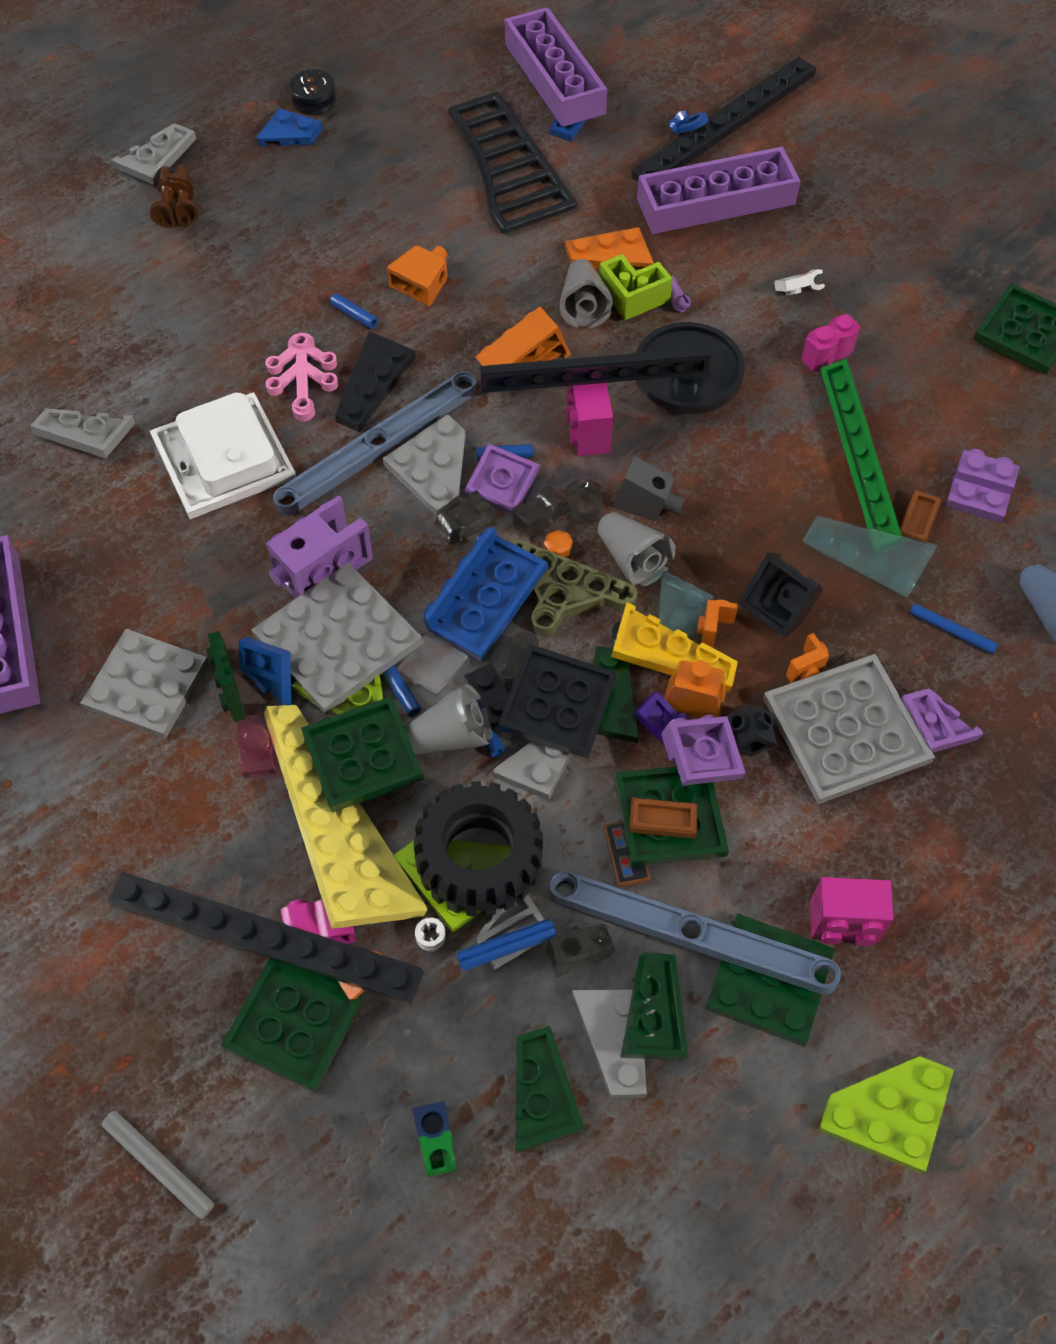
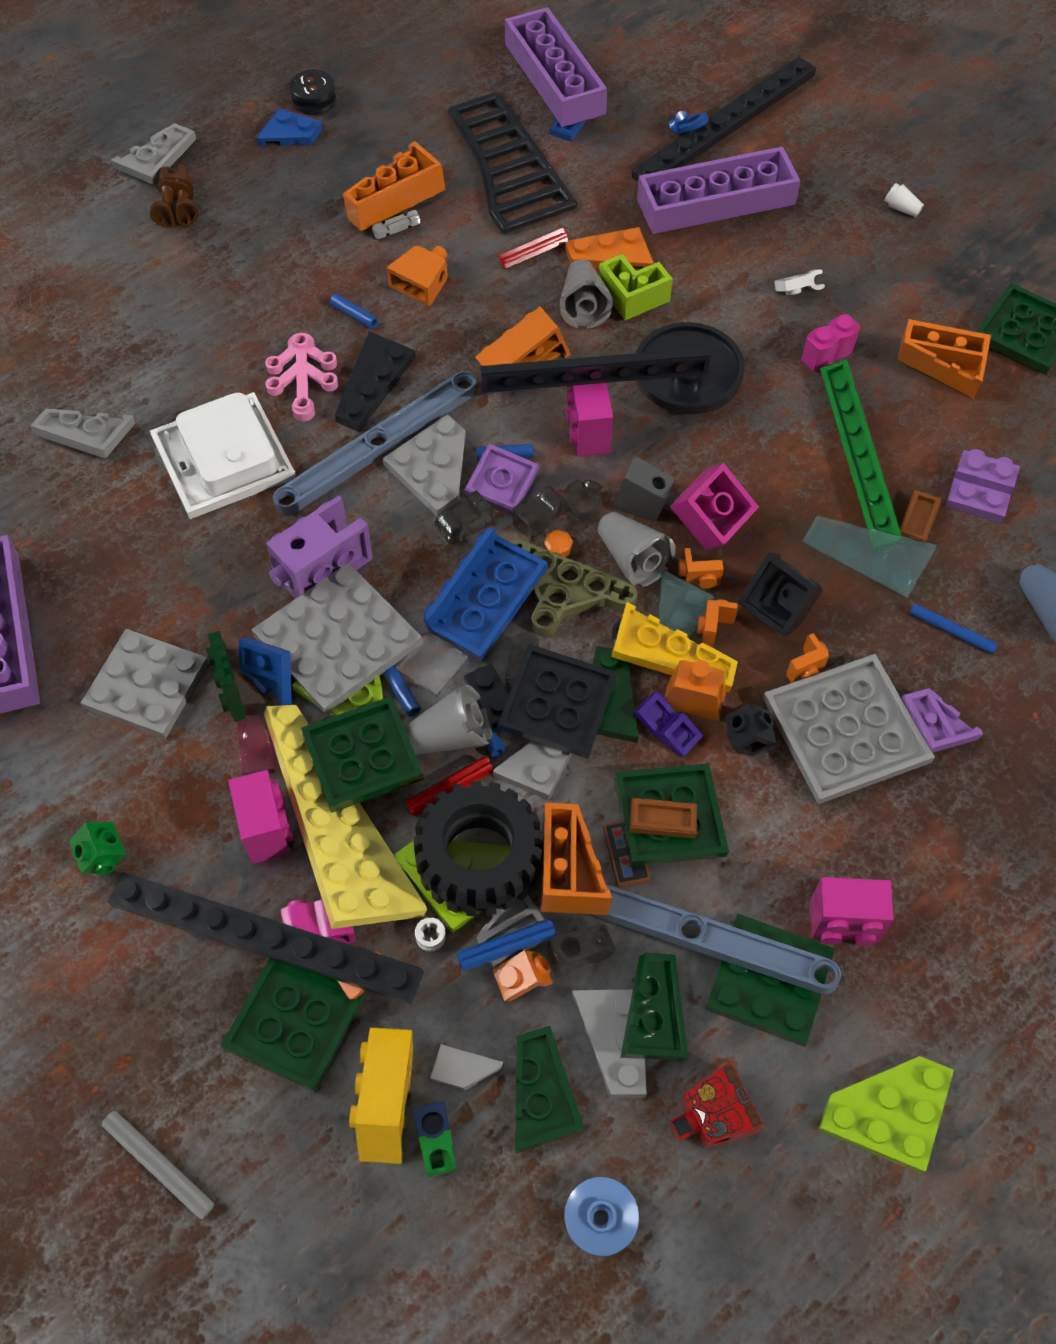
medium lavender plate [661,715,746,786] -> none
medium lavender arm [670,275,691,312] -> none
none -> green brick [69,822,126,876]
none -> dark pink brick [228,770,294,864]
none -> orange wedge [343,141,445,231]
none -> yellow wedge [349,1028,414,1164]
none -> light grey axle [372,210,421,240]
none -> red axle [406,757,493,816]
none -> light grey tile [430,1044,503,1091]
none -> orange bracket [492,950,553,1002]
none -> axle [498,228,568,269]
none -> orange wedge [540,803,612,915]
none -> medium blue dish [564,1177,639,1256]
none -> dark pink brick [670,462,759,550]
none -> torso [670,1062,764,1148]
none -> orange bracket [678,548,724,589]
none -> white cone [884,183,924,218]
none -> orange wedge [898,319,991,399]

